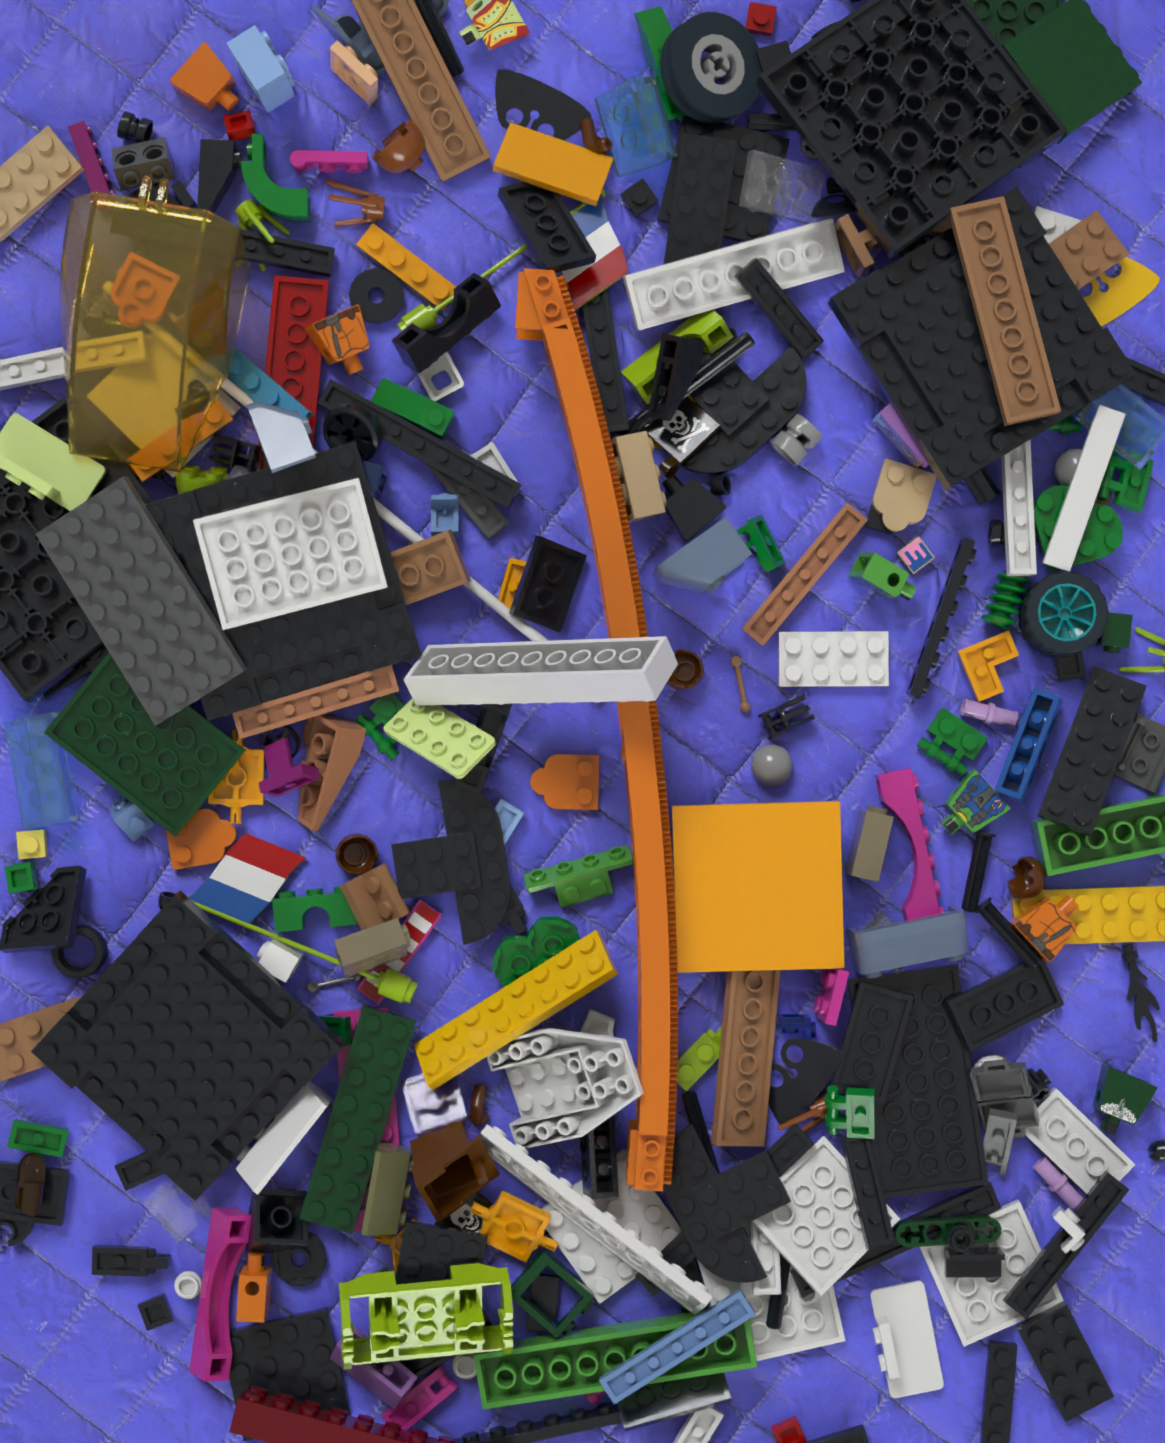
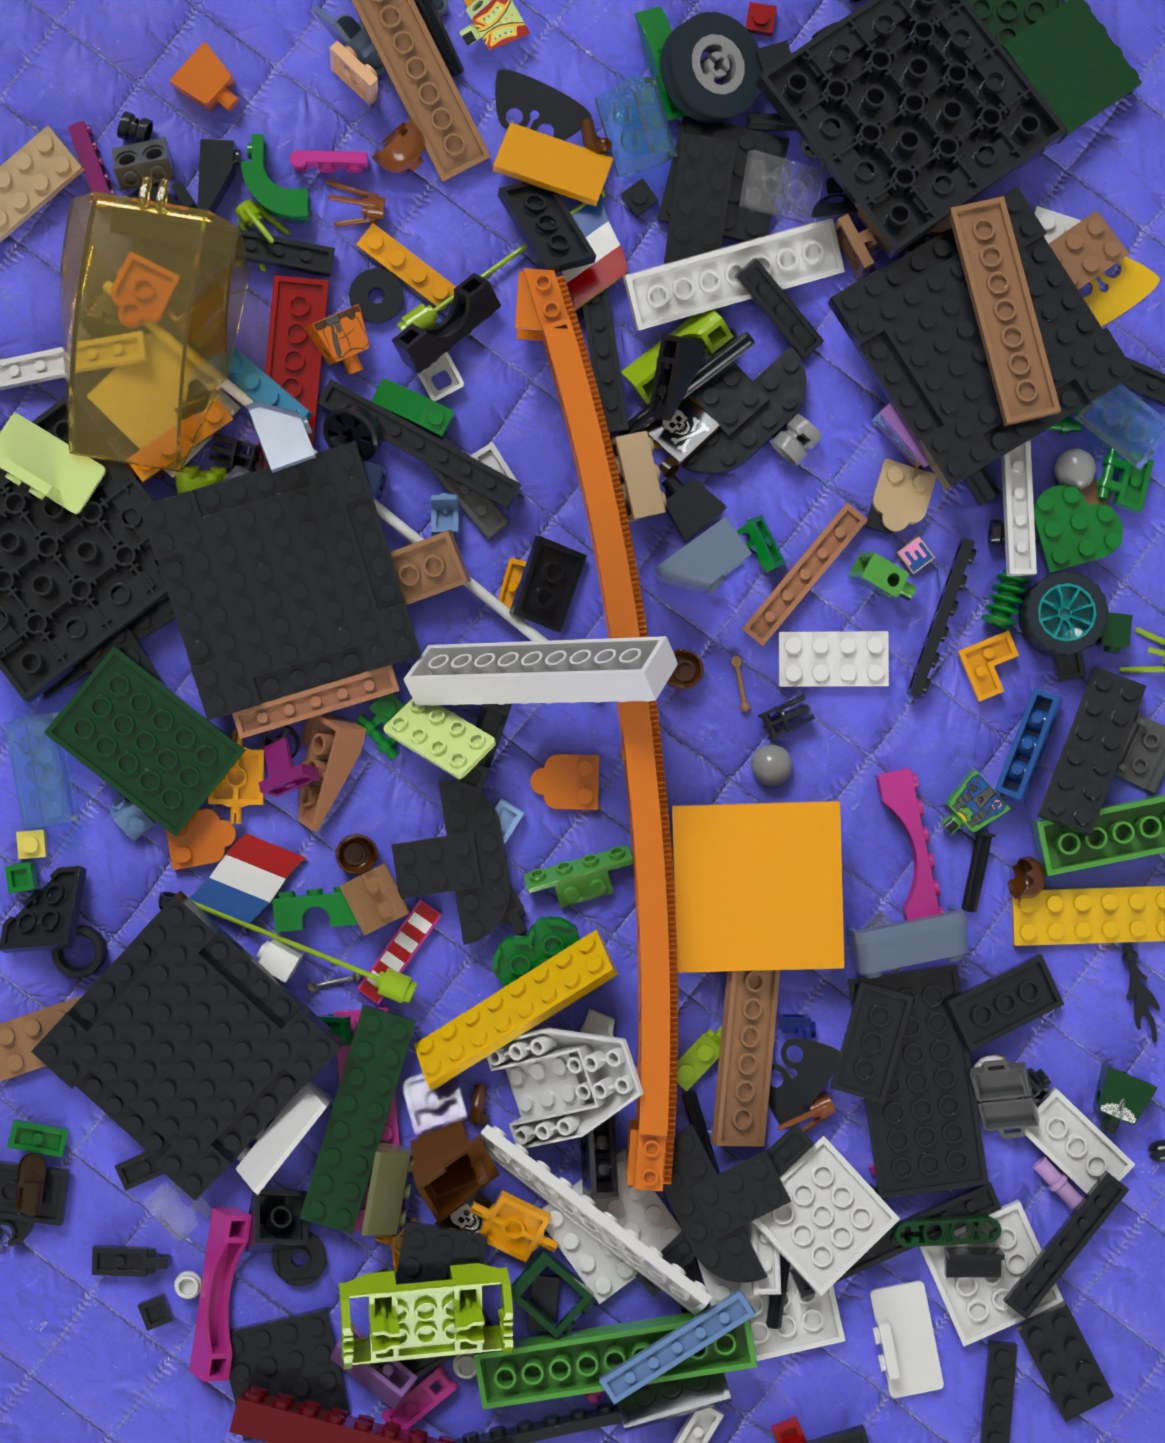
dark grey plate [36,476,247,726] -> none
white plate [193,478,387,630] -> none
red plate [223,110,256,141] -> none
light blue brick [227,25,295,113] -> none
orange torso [236,1252,272,1323] -> none
dark tan brick [334,918,411,978] -> none
black hinge [708,473,731,496] -> none
dark pink plate [813,968,849,1026] -> none
green plate [824,1085,875,1139] -> none
black tile [840,1137,895,1250] -> none
dark tan brick [845,805,894,882] -> none
green plate [916,707,988,776] -> none
black plate [946,1224,974,1253] -> none
lavender pin [960,698,1018,728] -> none
black axle [974,897,1043,968] -> none
dark grey hinge [983,1108,1018,1176] -> none
orange torso [1009,895,1079,963] -> none
white tile [1042,405,1126,572] -> none
white bracket [1052,1206,1085,1254] -> none

